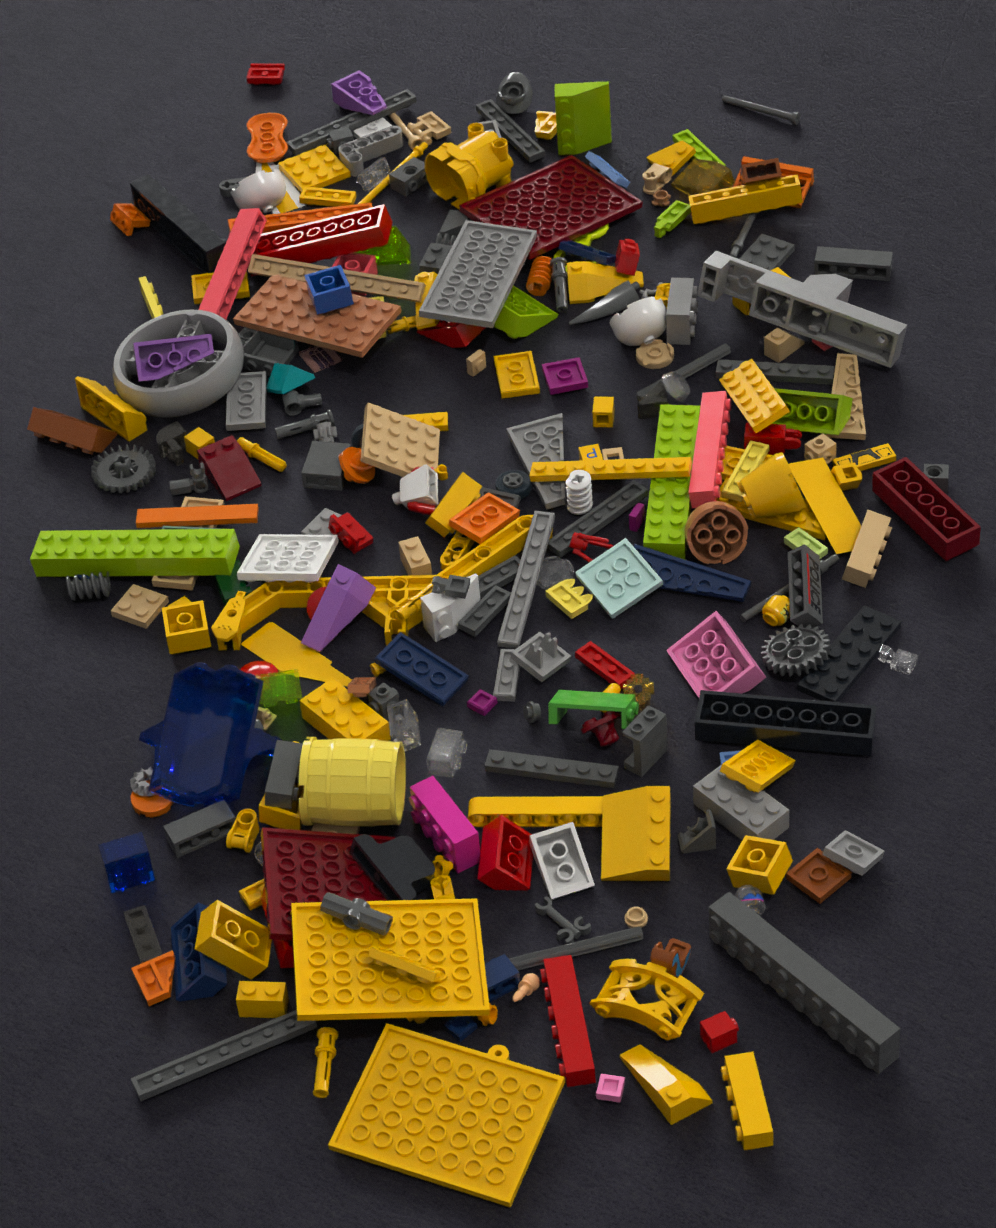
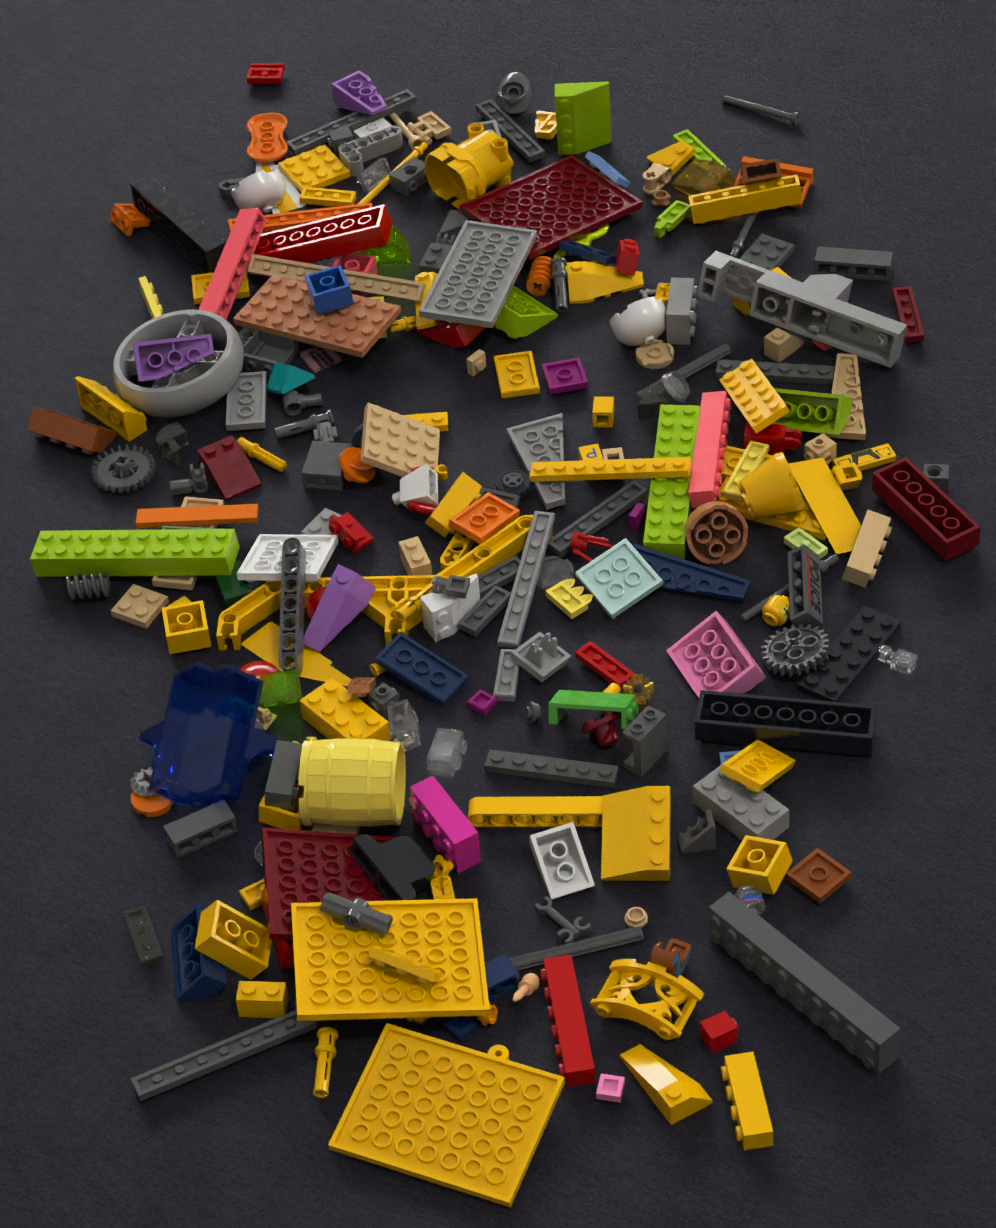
clear blue brick [98,832,155,893] -> none
orange wing [131,950,175,1006] -> none
yellow brick [184,427,215,459] -> none
yellow piece [211,591,246,642] -> none
yellow piece [226,809,260,853] -> none
red slope [478,815,533,891] -> none
white piece [566,470,593,515] -> none
dark grey piece [569,280,640,325] -> none
light grey plate [822,830,885,876] -> none
none -> dark grey beam [279,537,306,678]
none -> dark red plate [892,286,925,343]

